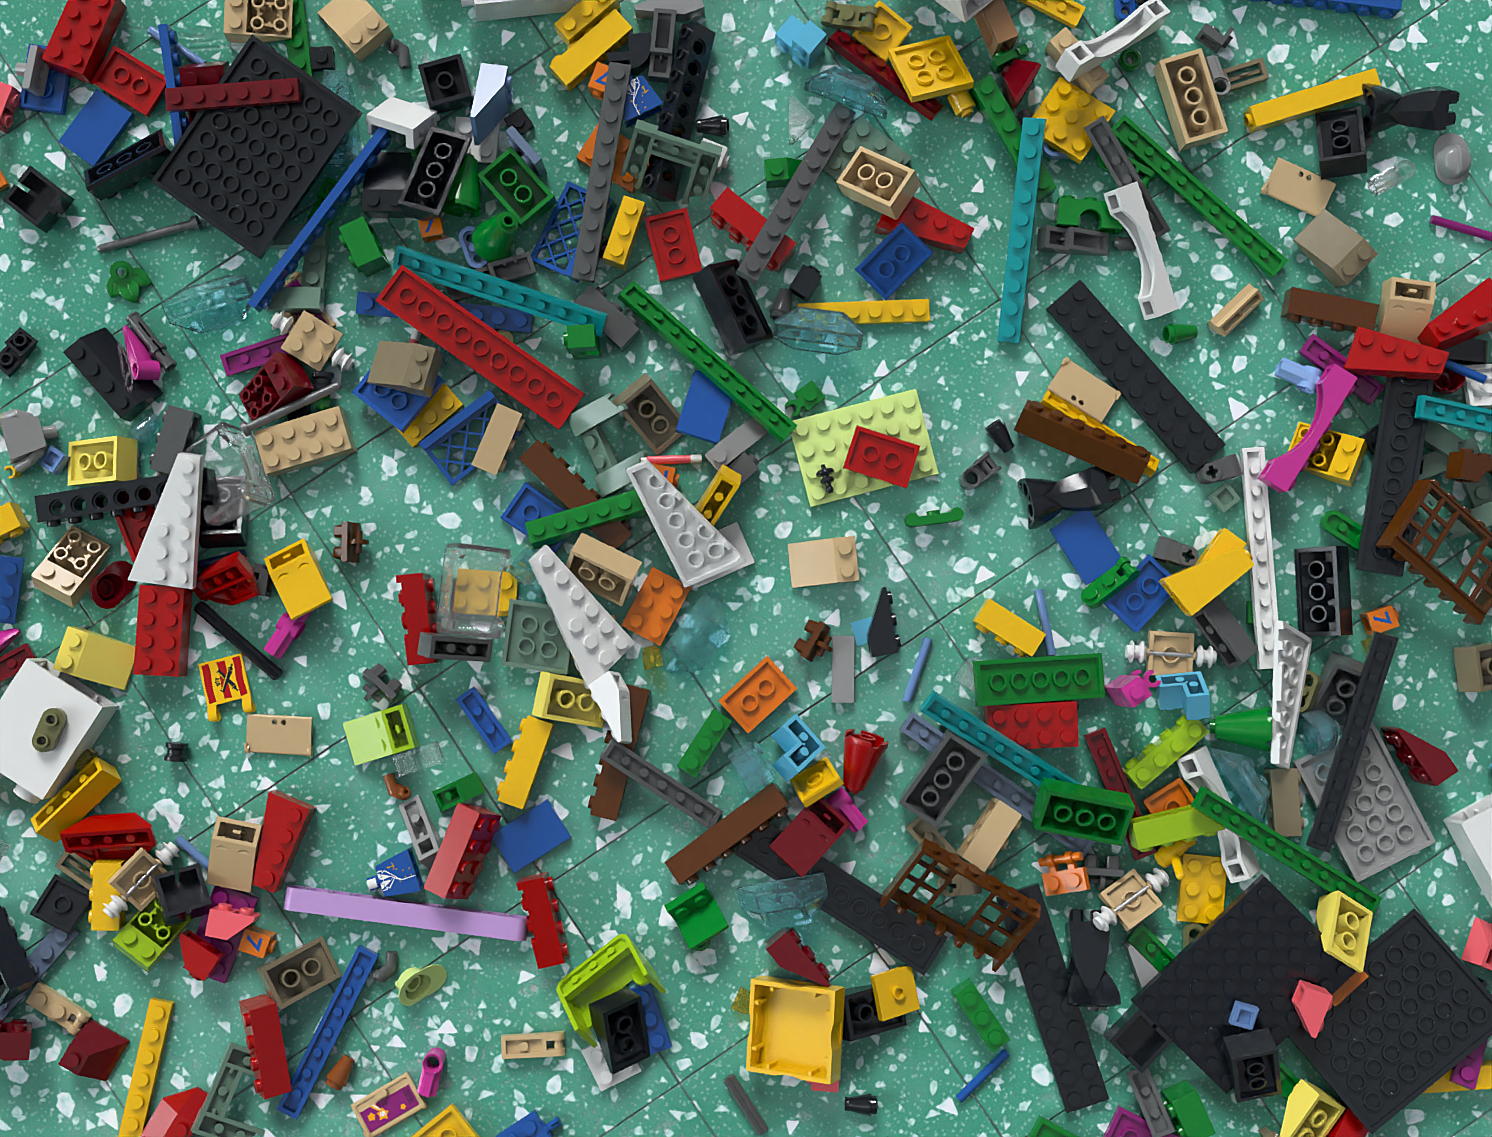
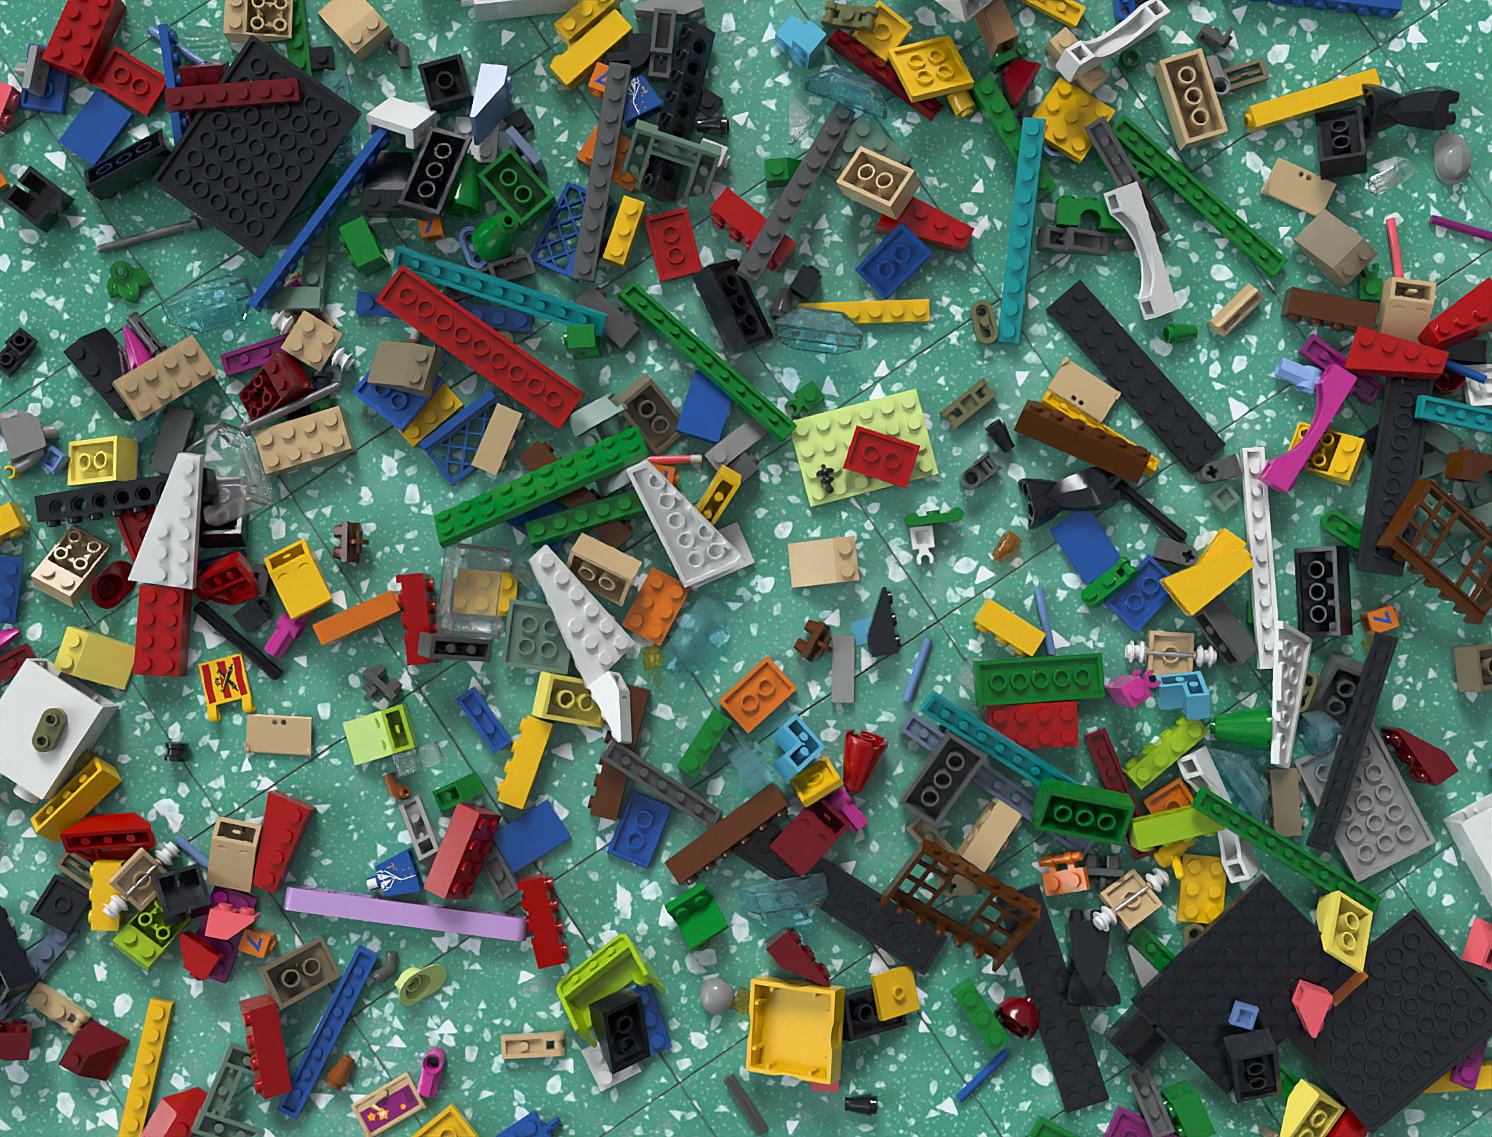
none -> tan brick [112,335,218,421]
none -> black brick [233,598,273,633]
none -> orange slope [312,590,404,646]
none -> green plate [434,425,650,549]
none -> dark grey hinge [482,839,521,901]
none -> blue tile [607,789,673,869]
none -> black plate [697,88,723,118]
none -> light grey hair [699,978,735,1015]
none -> white plate [909,525,935,565]
none -> olive plate [939,378,997,430]
none -> olive plate [970,300,998,345]
none -> clear orange cone [991,530,1023,563]
none -> dark red cylinder [994,996,1040,1041]
none -> black axle [1114,480,1187,543]
none -> green plate [1357,263,1382,302]
none -> coral bar [1386,218,1404,278]

